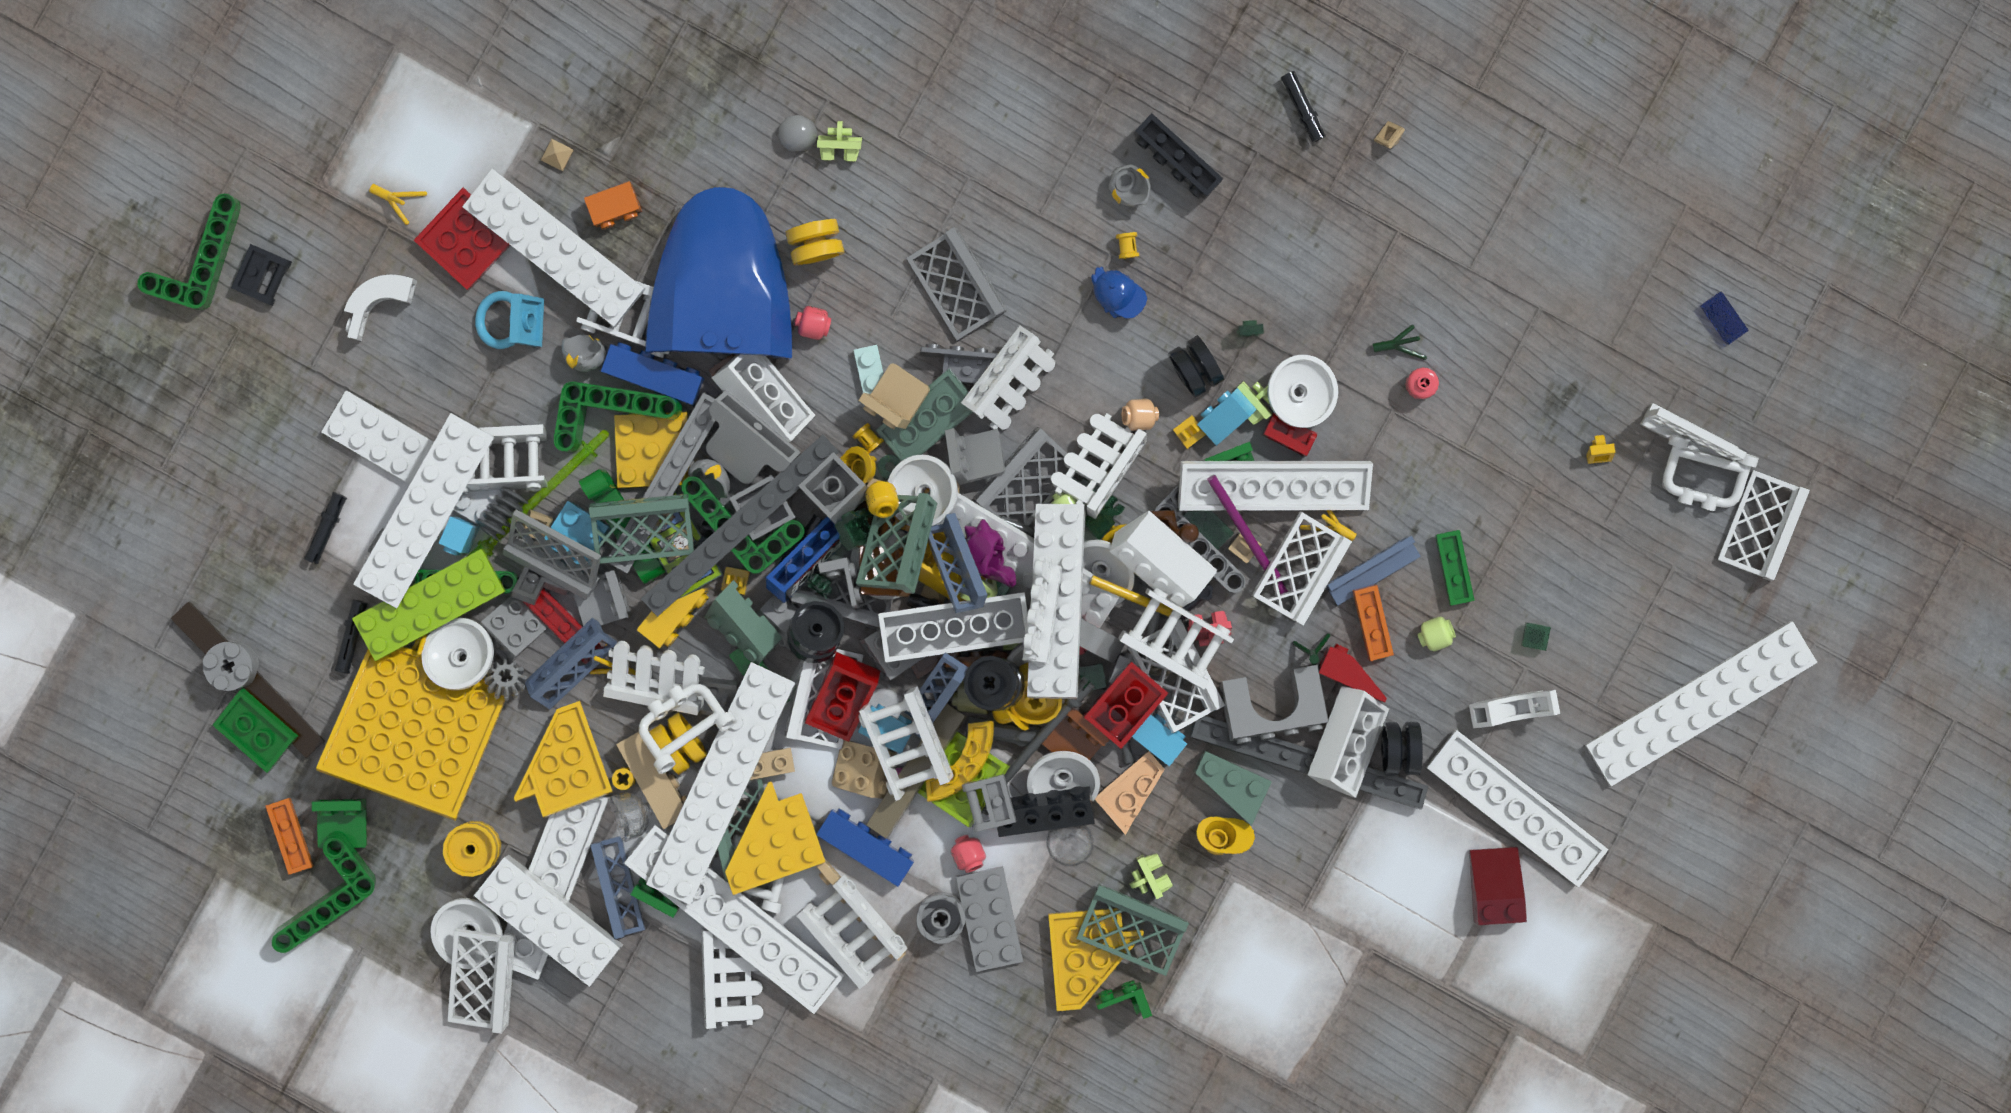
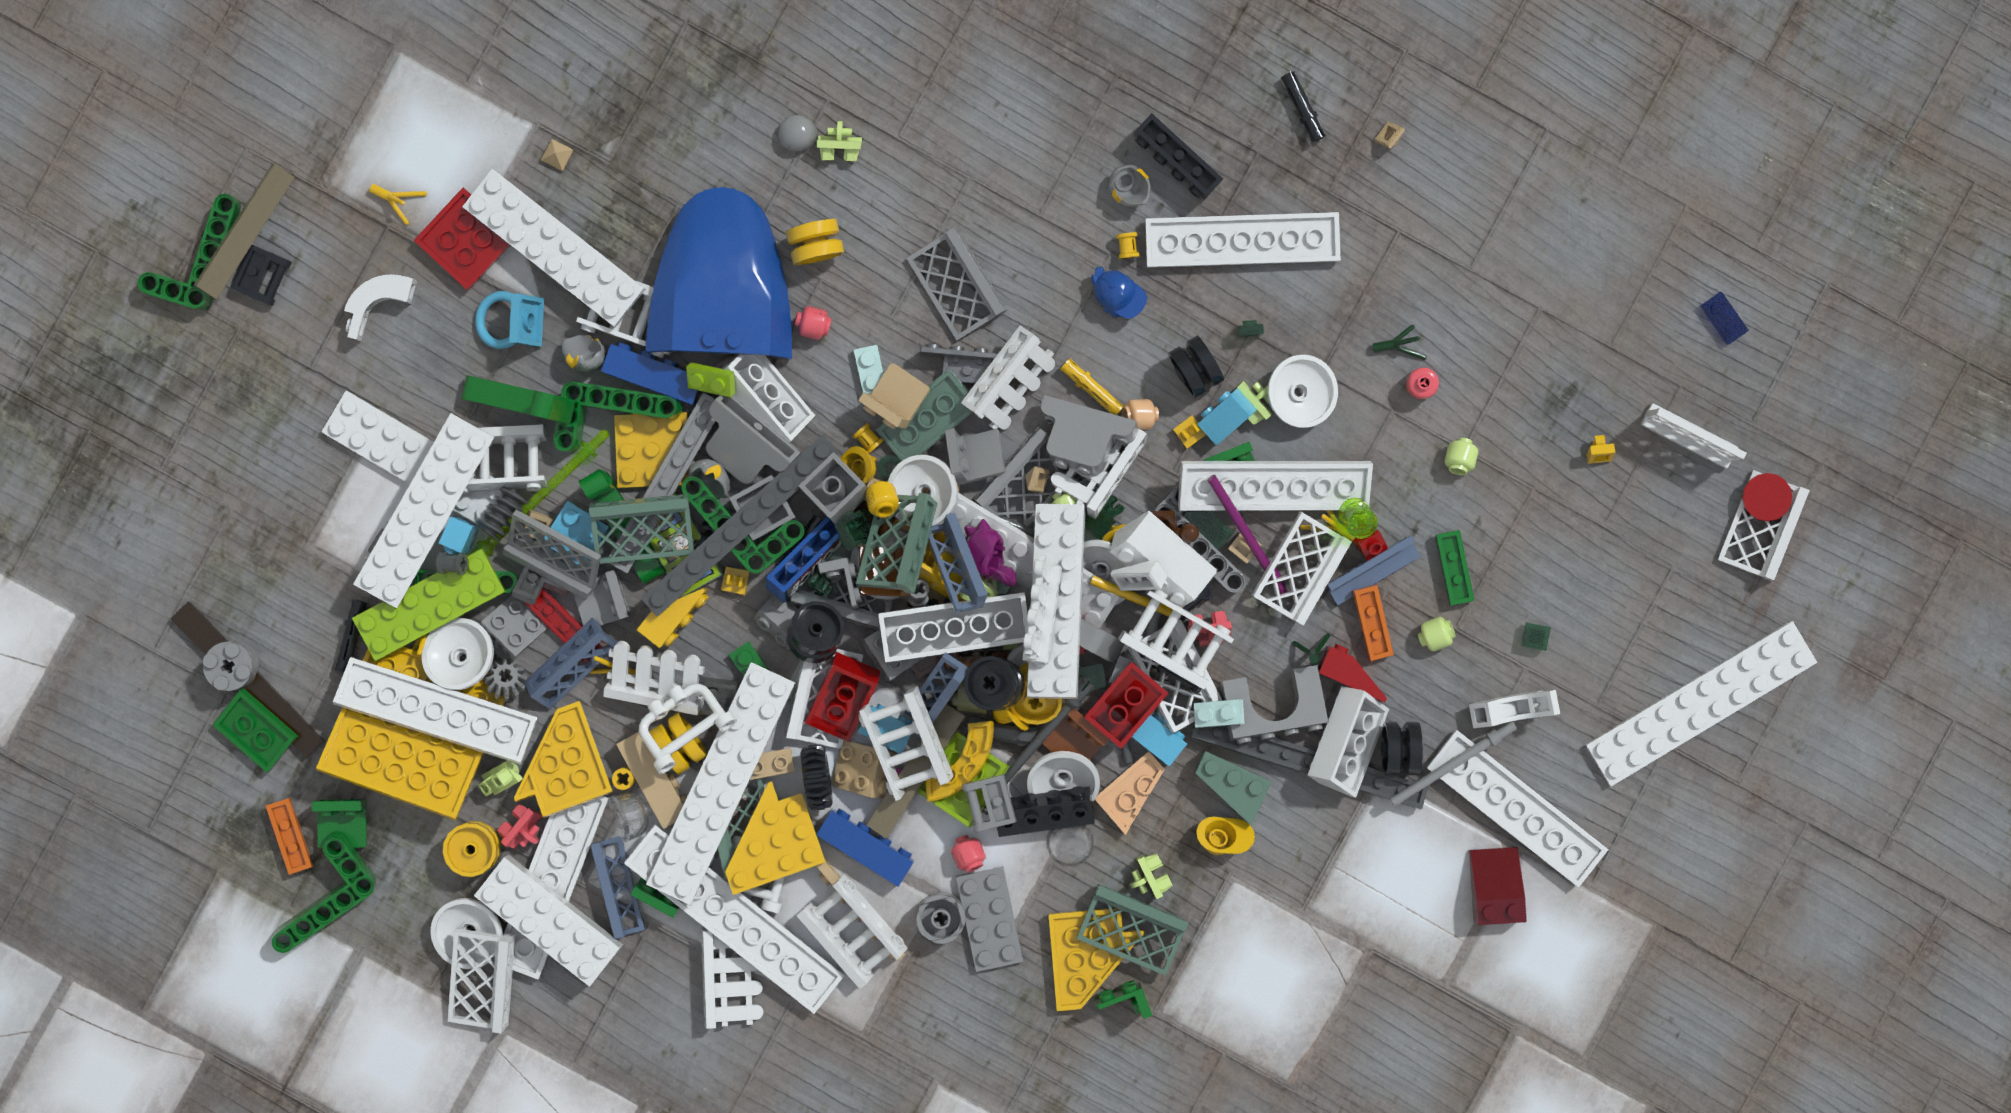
black pin [304,492,347,564] -> none
orange brick [584,181,642,230] -> none
sand green wedge [704,580,782,665] -> none
red hinge [1262,412,1317,457] -> none
white bar [1663,434,1759,511] -> none
none -> dark tan tile [194,163,295,299]
none -> white plate [333,657,537,765]
none -> dark grey bush [436,552,468,575]
none -> green beam [461,375,576,424]
none -> yellowish green hips [478,760,523,796]
none -> coral hips [497,804,543,850]
none -> lime plate [686,362,735,398]
none -> black gear [800,744,833,811]
none -> light grey bush [907,578,929,608]
none -> tan slope [1025,466,1050,493]
none -> light grey brick [1041,395,1139,476]
none -> yellow pin [1060,358,1124,415]
none -> white slope [1110,560,1167,591]
none -> white plate [1145,212,1341,268]
none -> black hinge [1157,665,1202,693]
none -> light aqua plate [1194,699,1245,728]
none -> clear neon green wheel [1339,497,1378,539]
none -> red bracket [1353,528,1388,561]
none -> light grey bar [1389,721,1517,807]
none -> yellowish green head [1444,438,1478,475]
none -> red tile [1742,473,1792,522]

